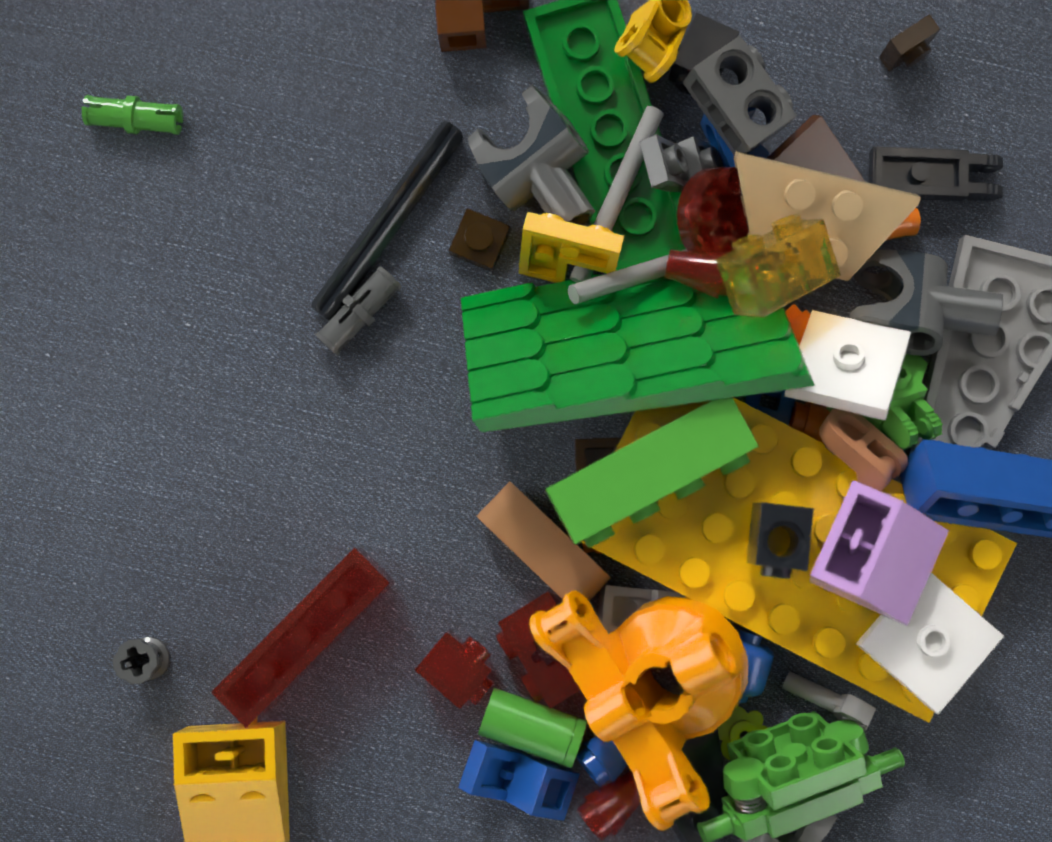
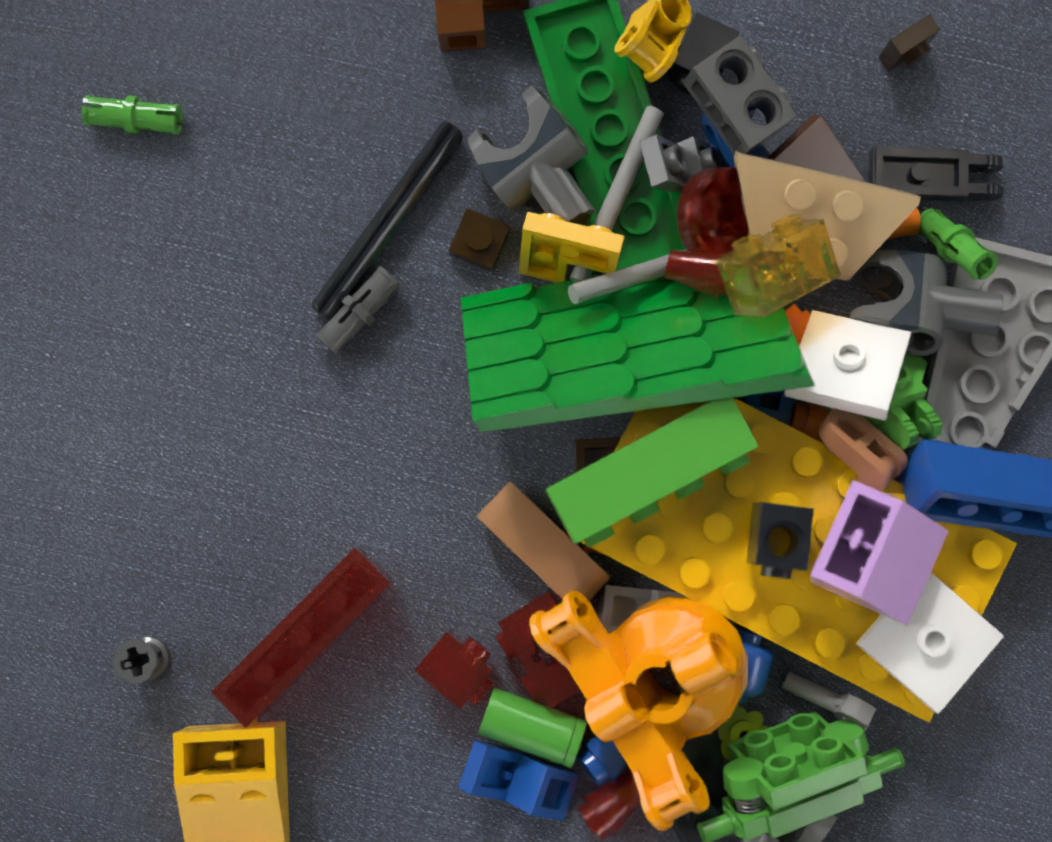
none -> bright green pin [918,208,999,280]

